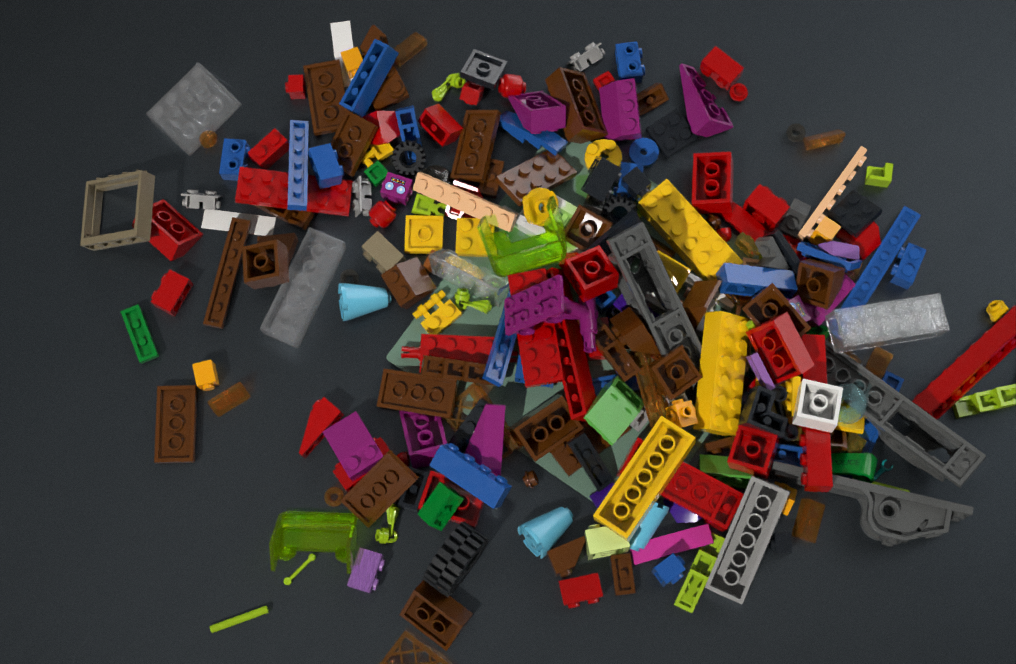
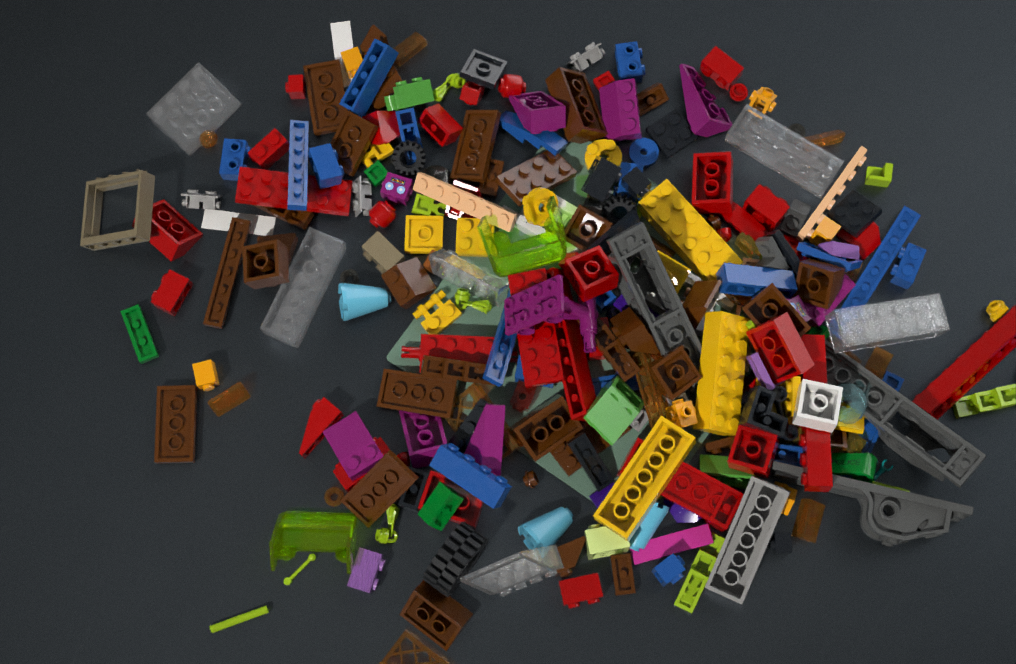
none -> bright green hinge [384,77,435,111]
none -> clear slope [460,544,564,597]
none -> clear red brick [510,380,537,413]
none -> clear brick [725,104,844,199]
none -> light orange brick [747,87,777,117]

